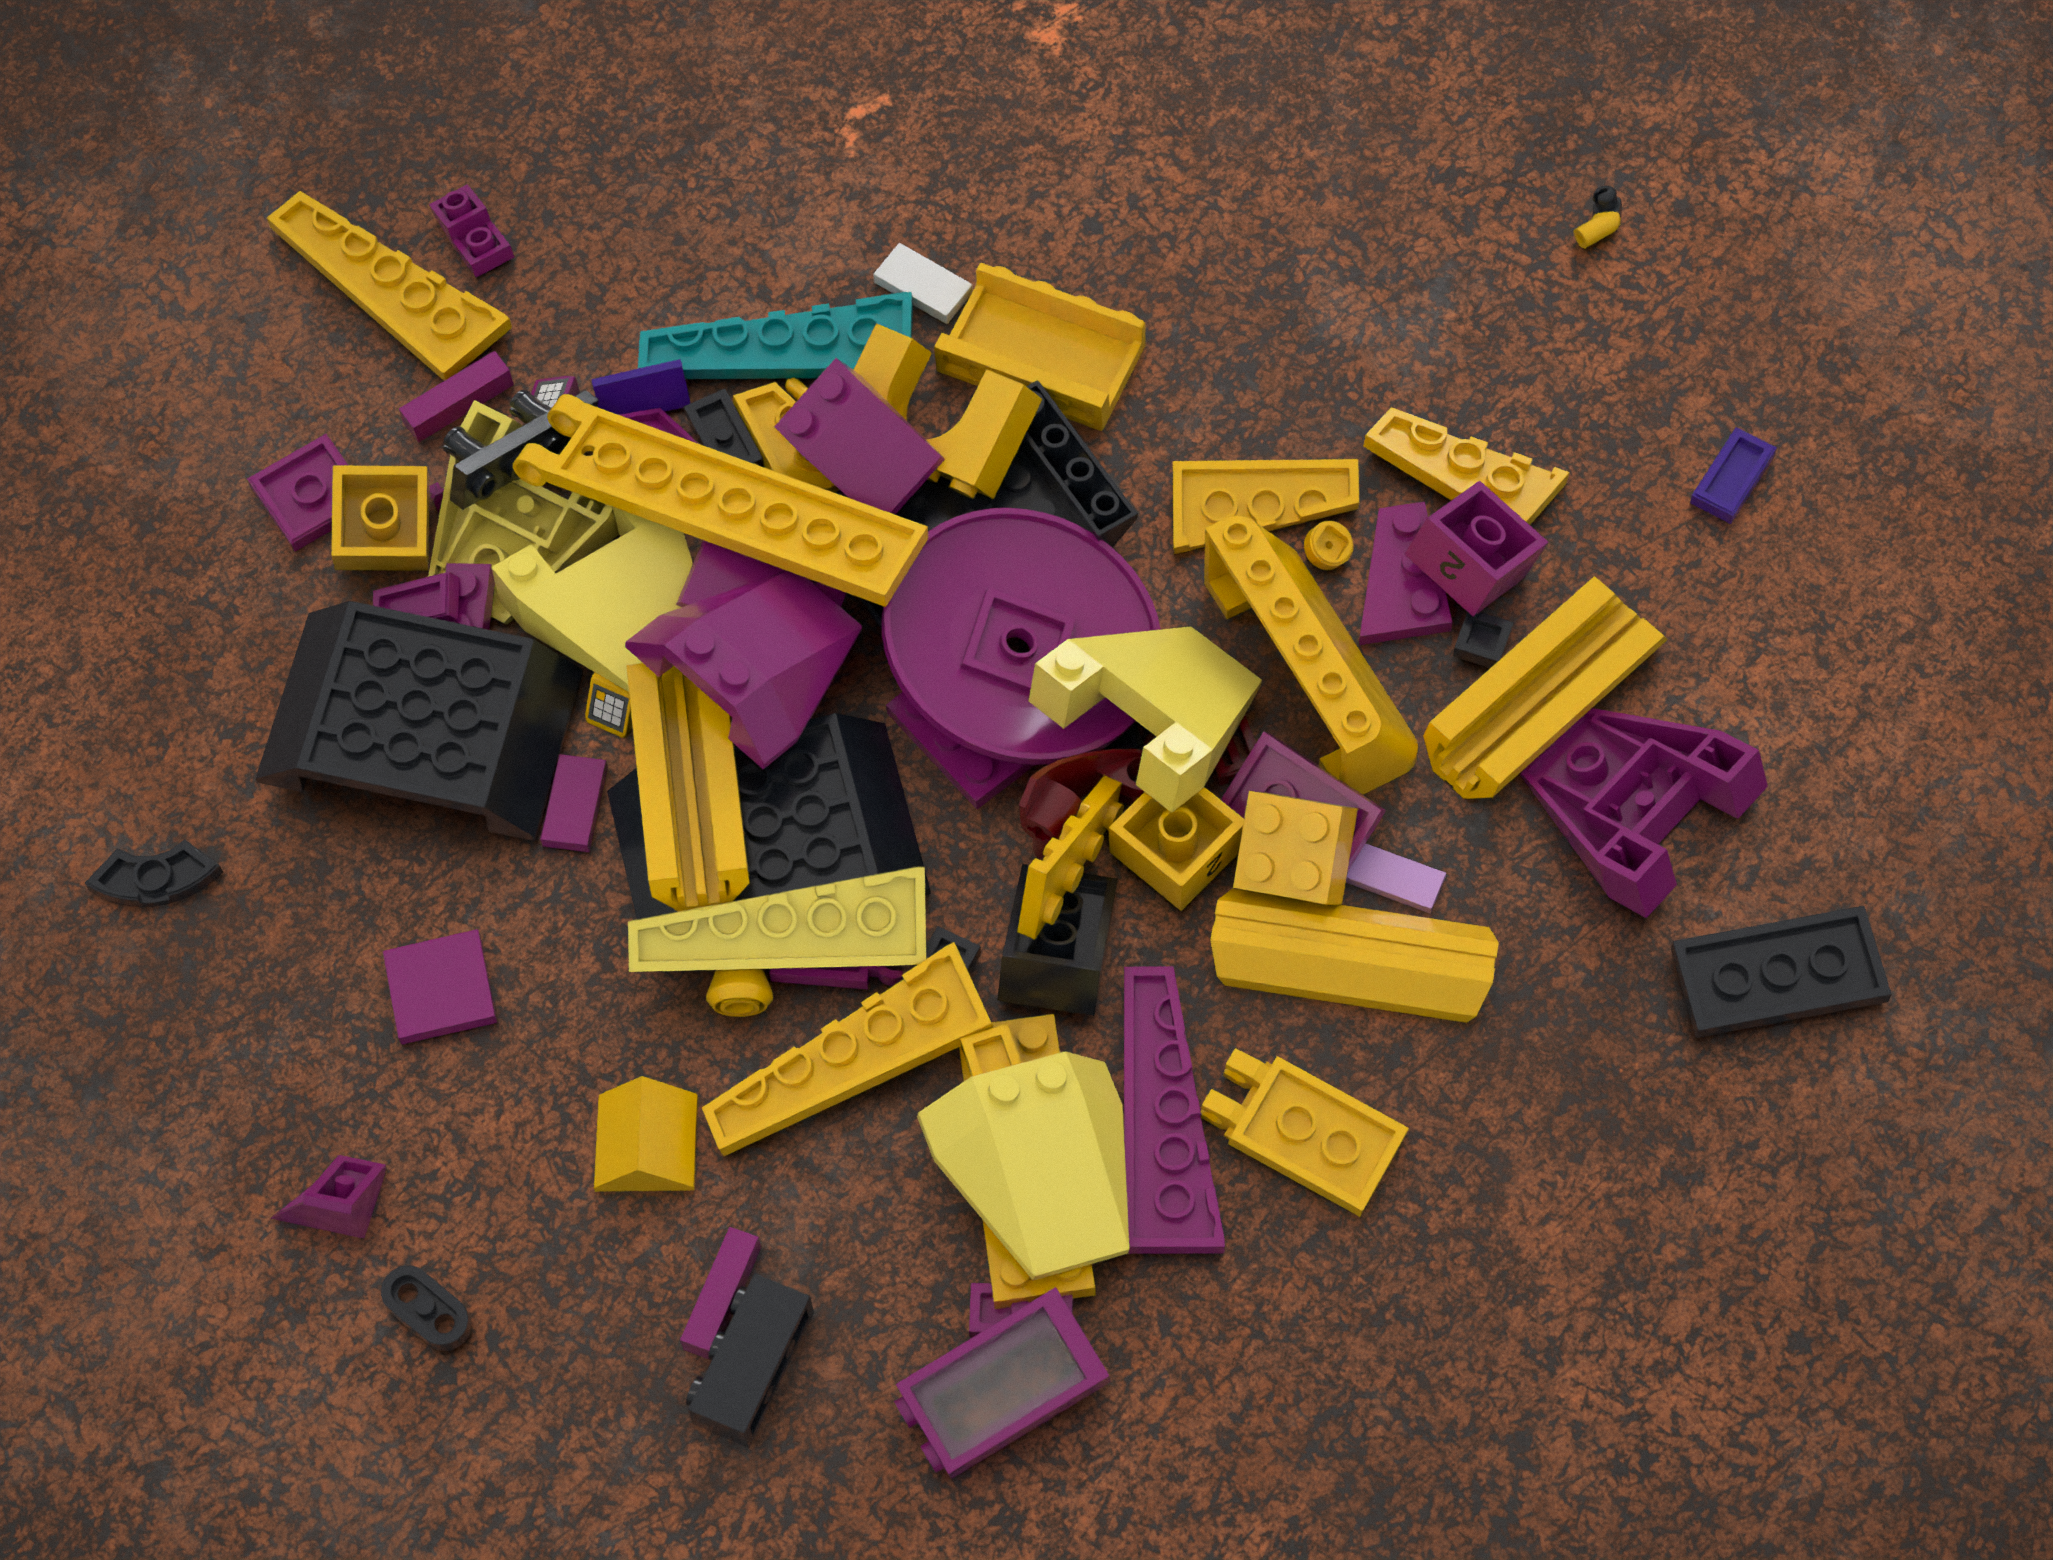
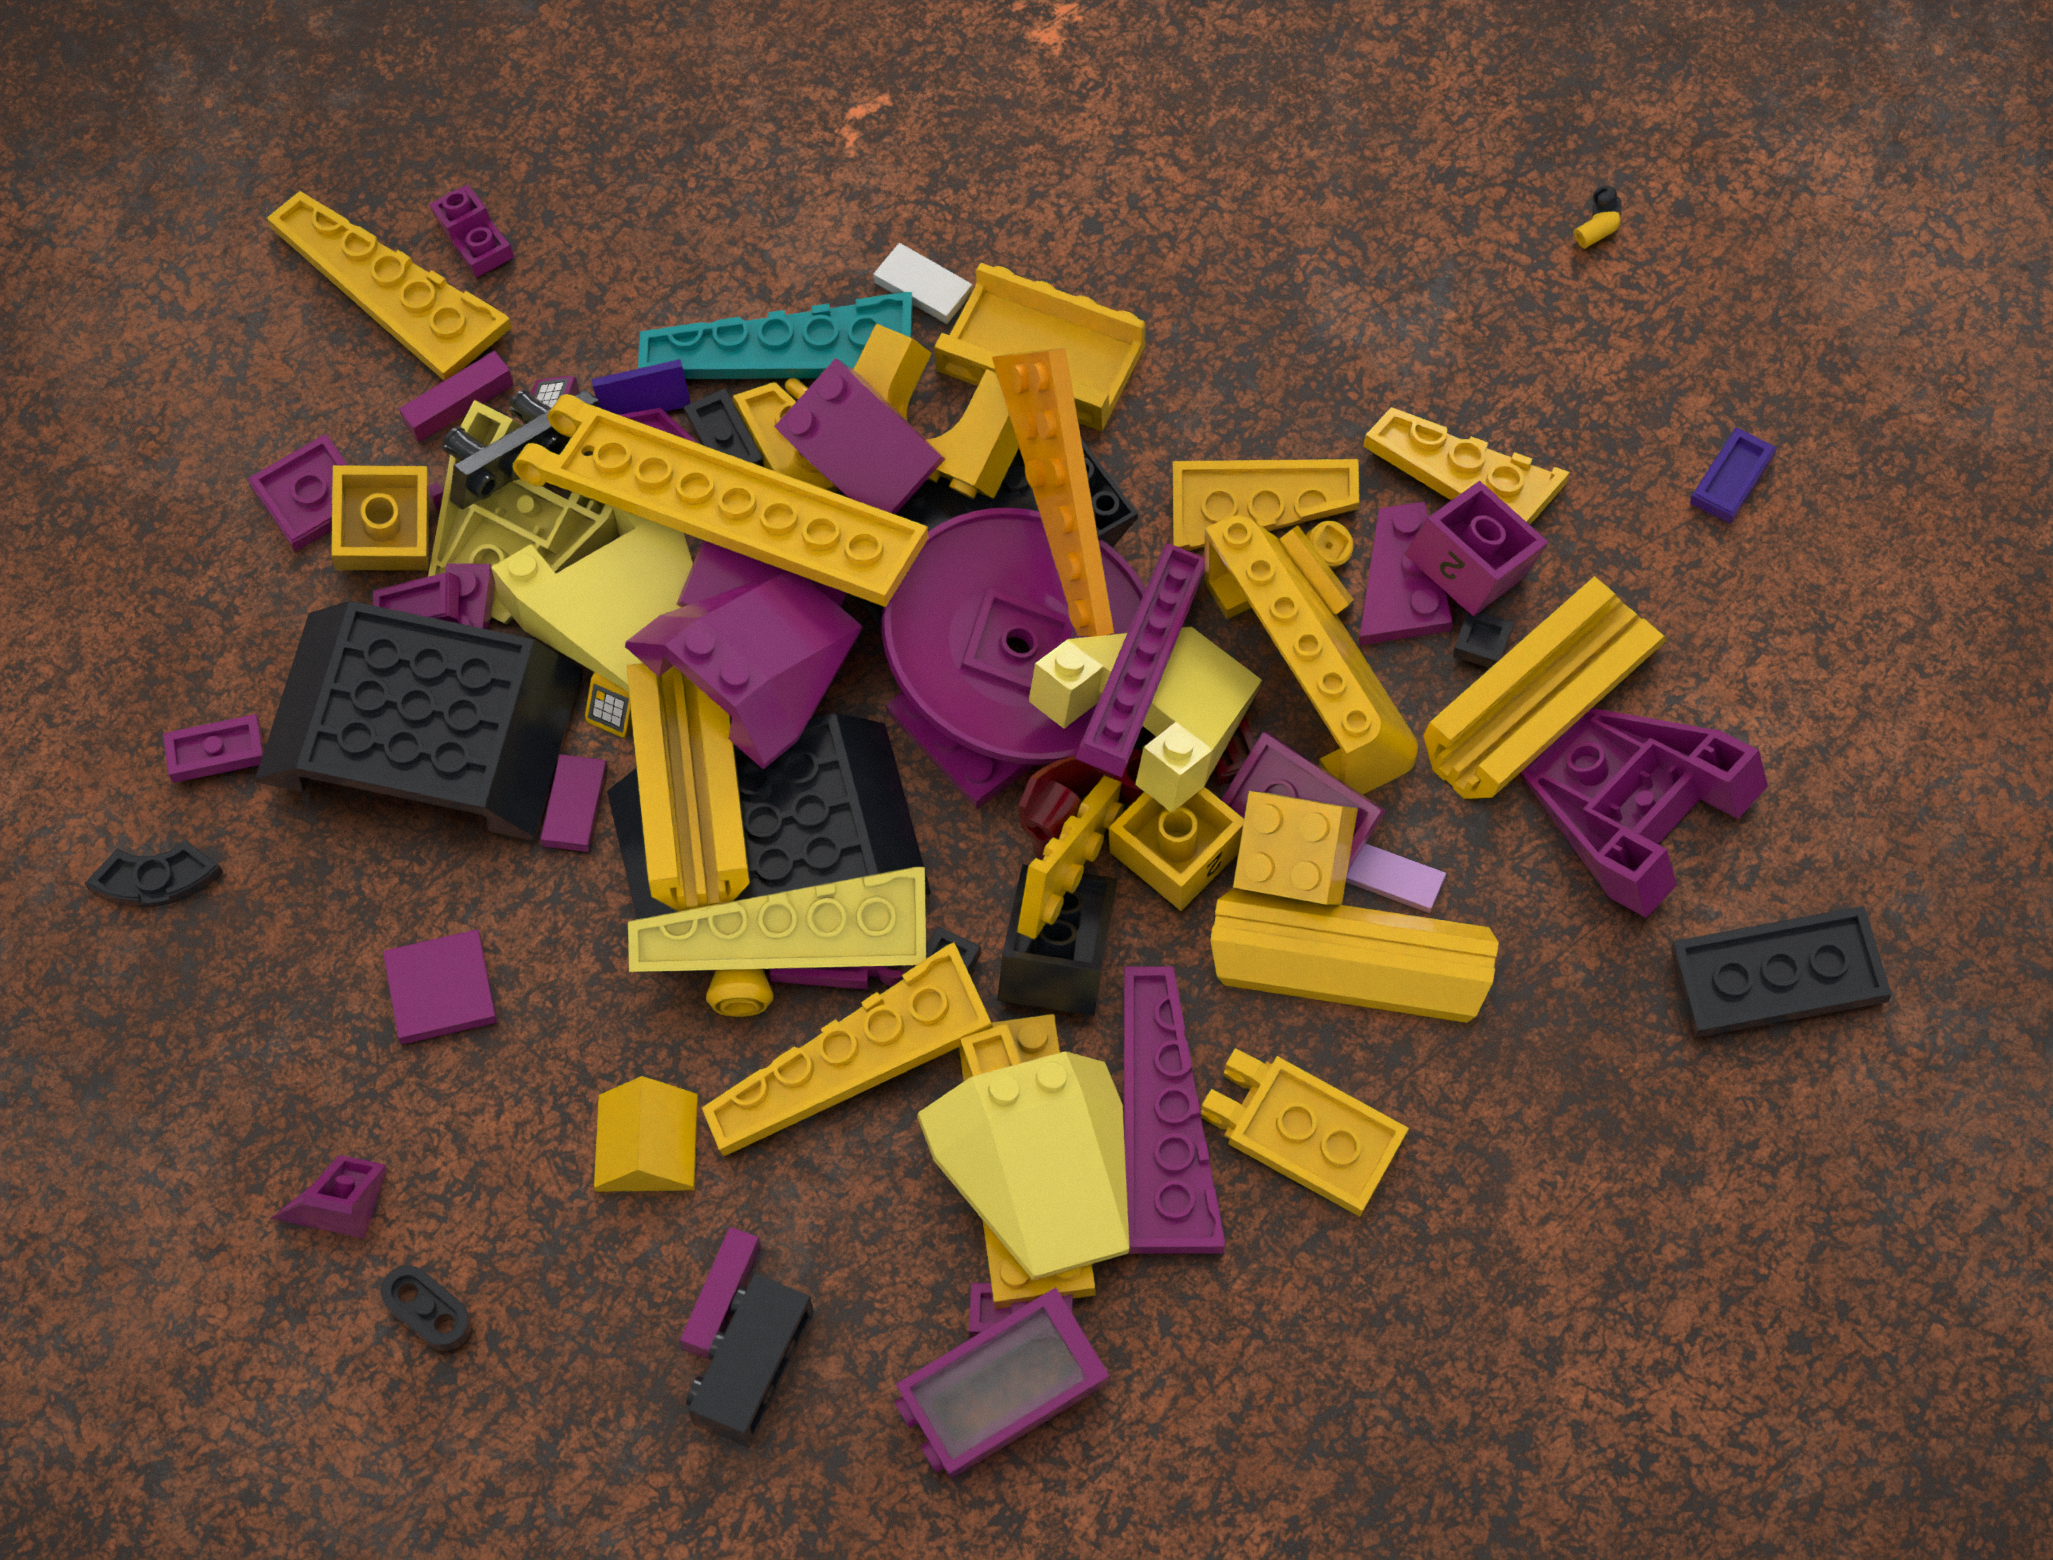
none -> magenta plate [163,714,264,783]
none -> light orange wing [992,348,1114,637]
none -> magenta tile [1075,543,1205,777]
none -> yellow tile [1279,525,1354,614]

